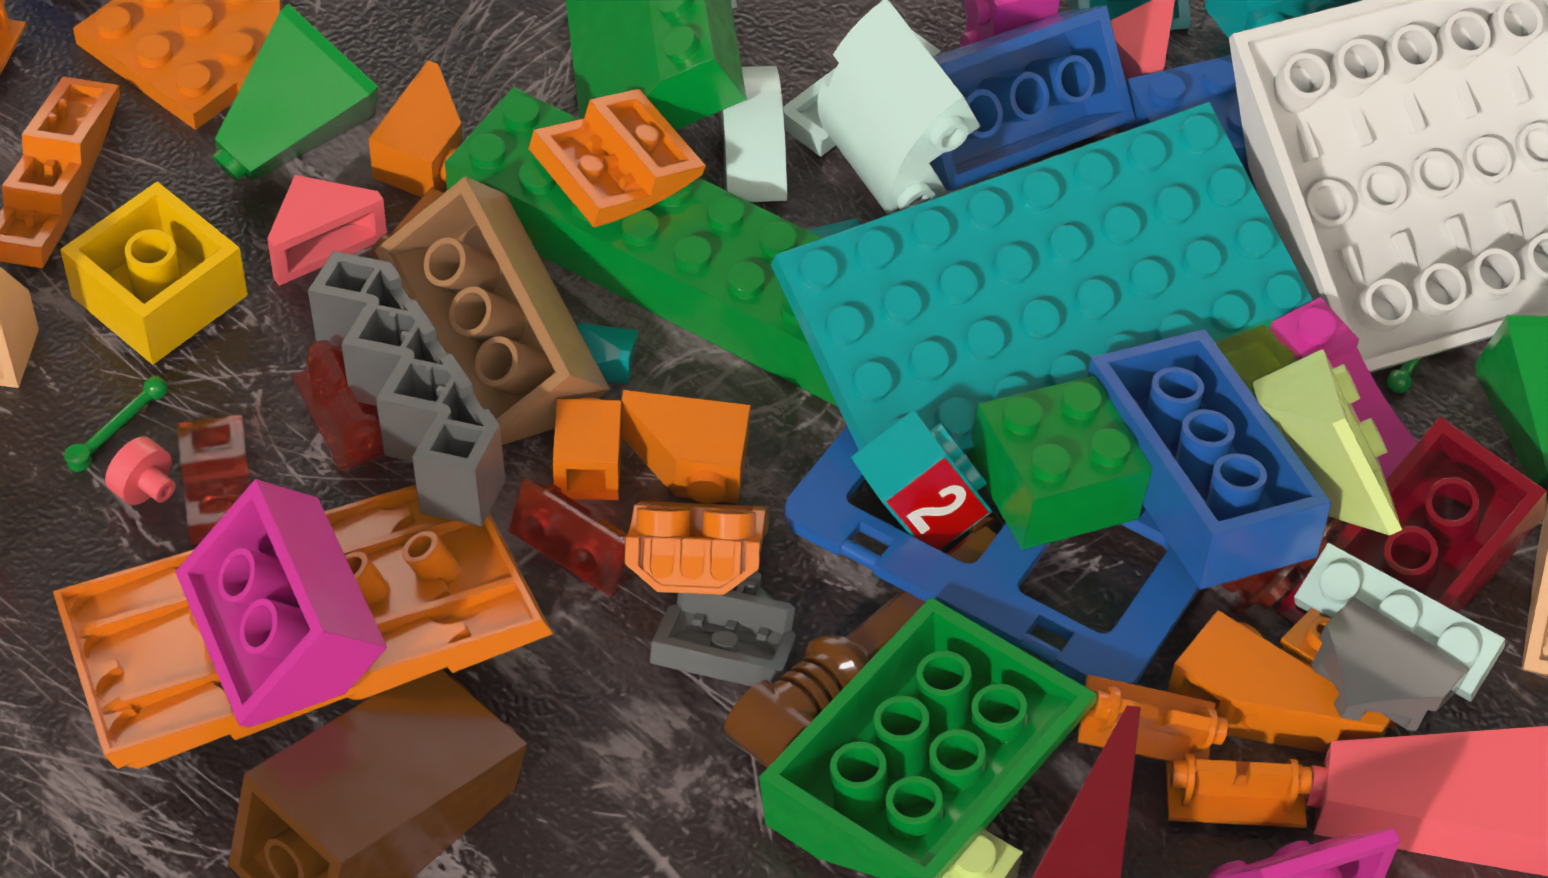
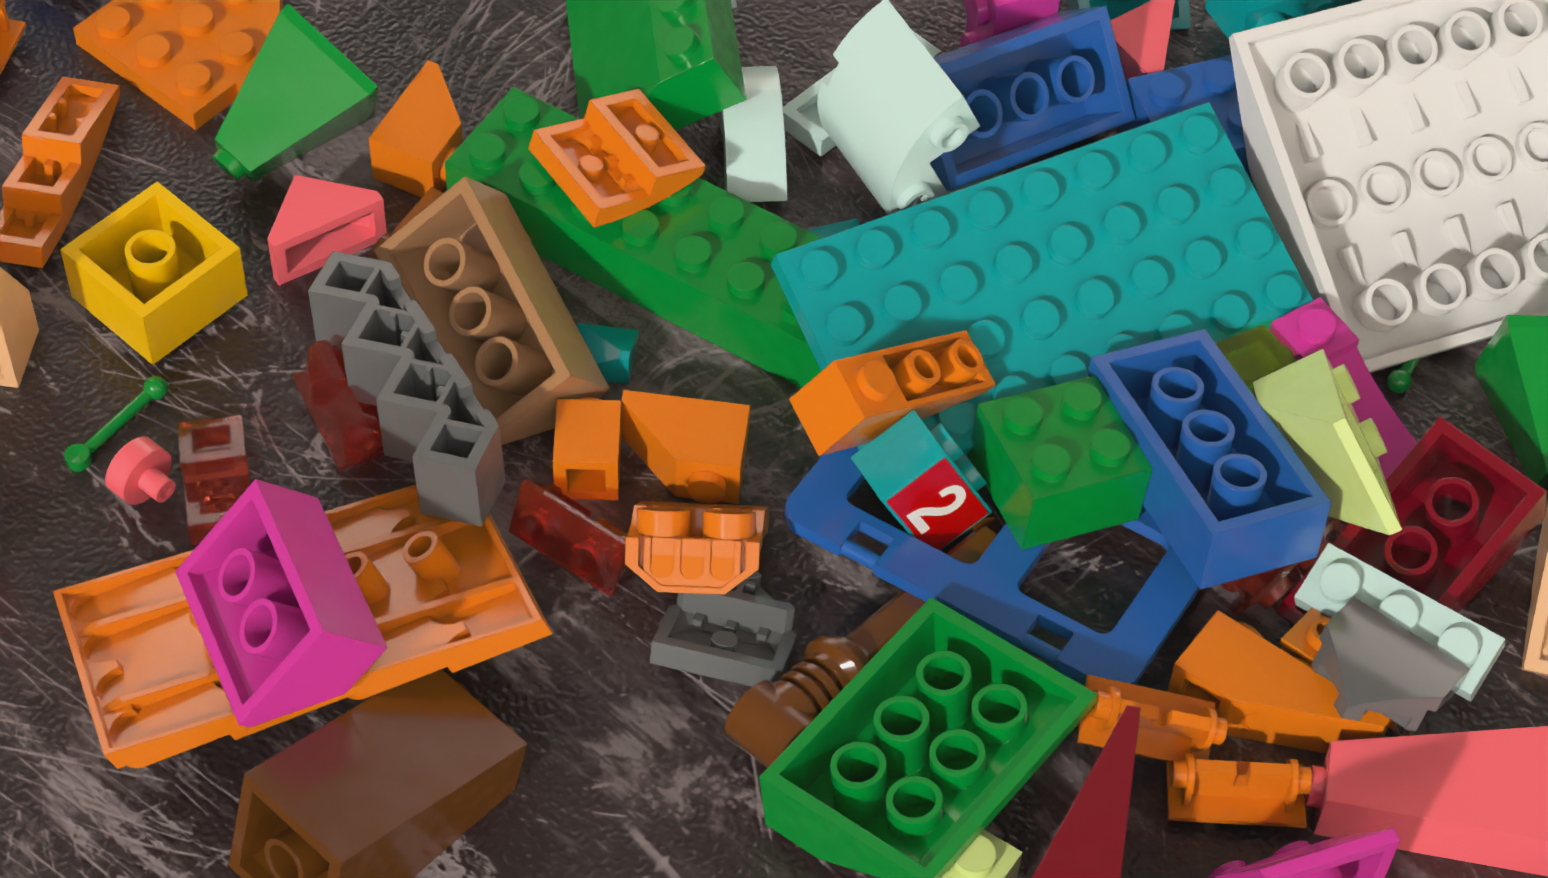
none -> orange slope [789,330,996,456]

